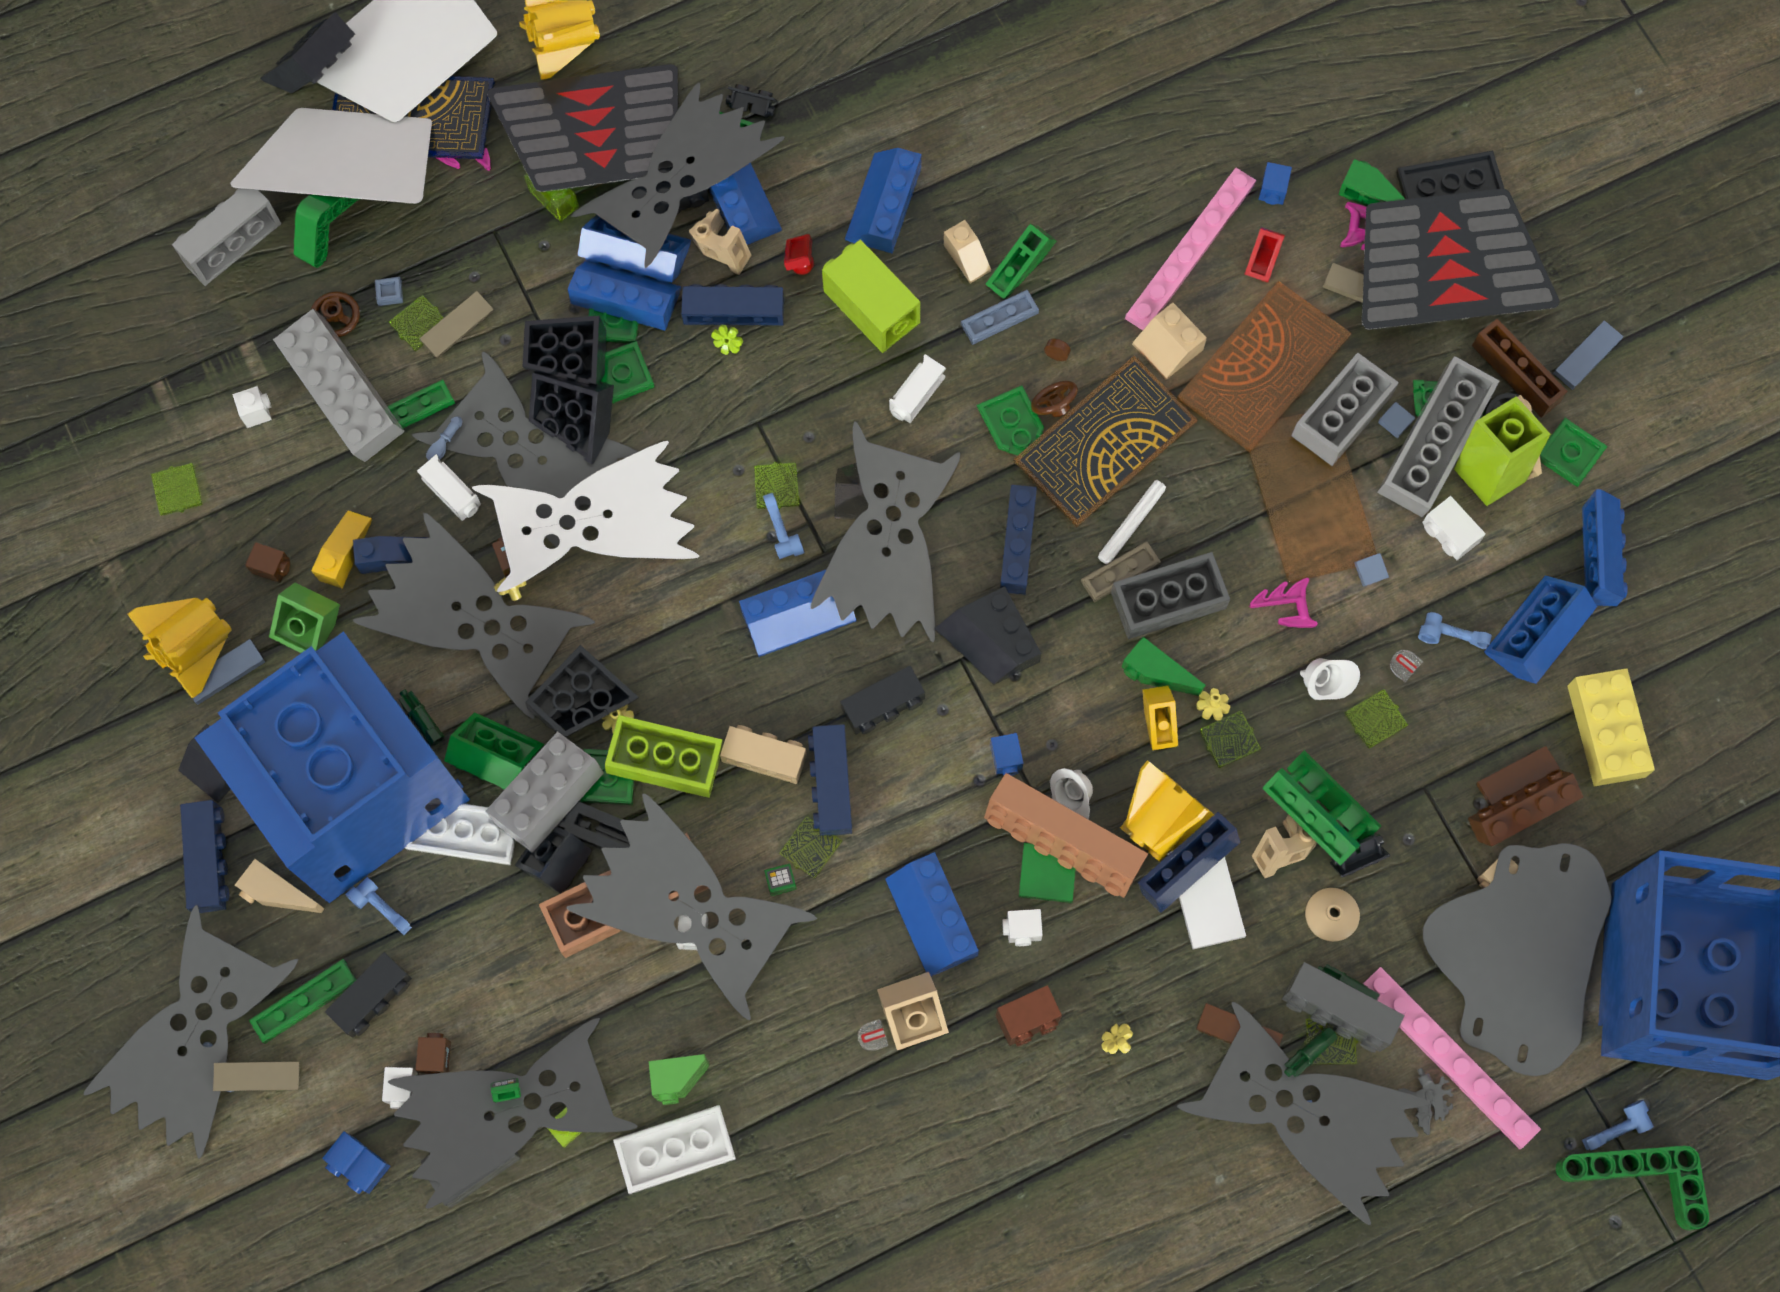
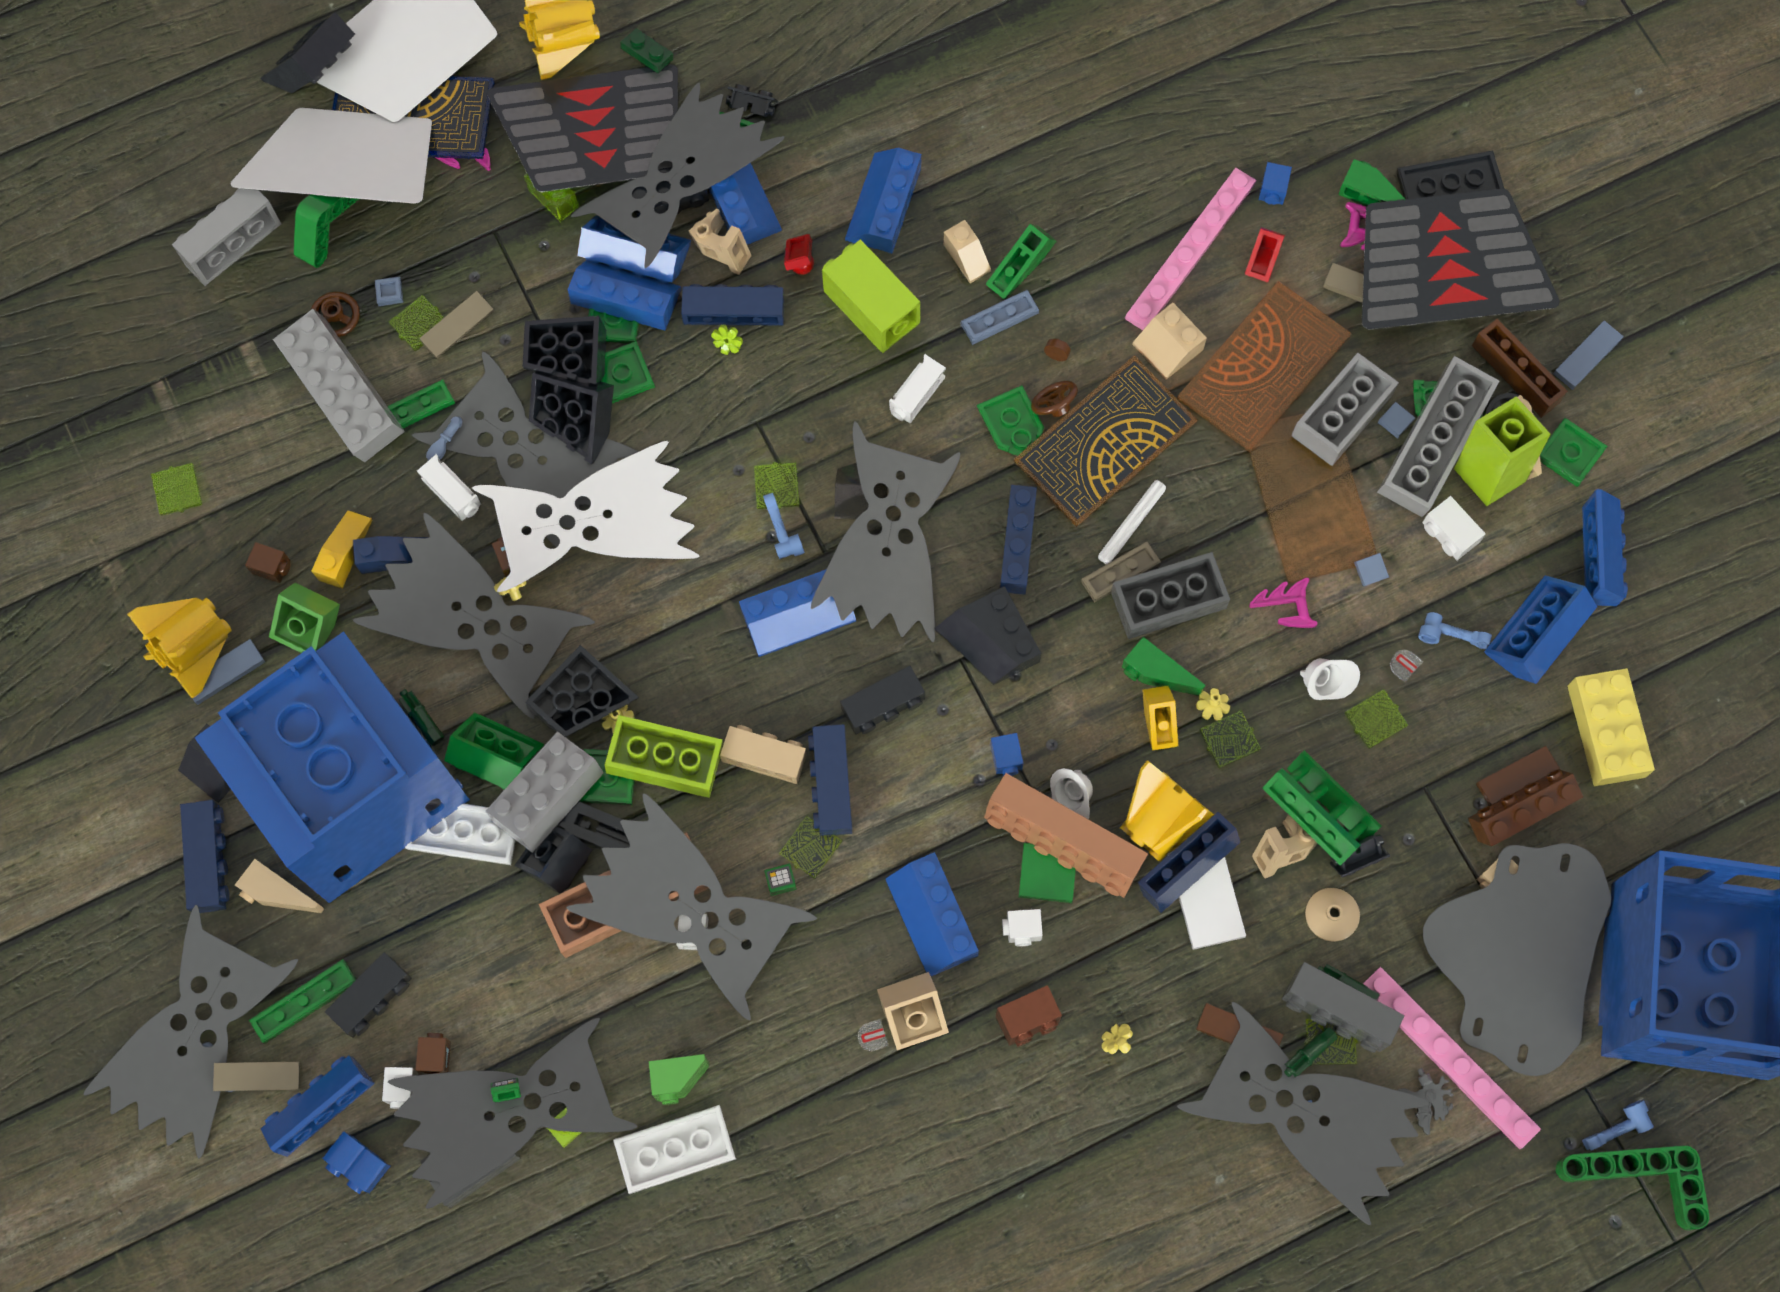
white brick [232,386,272,428] -> none
medium blue brick [345,877,412,935] -> none
none -> blue slope [261,1055,375,1157]
none -> dark green plate [620,28,673,73]

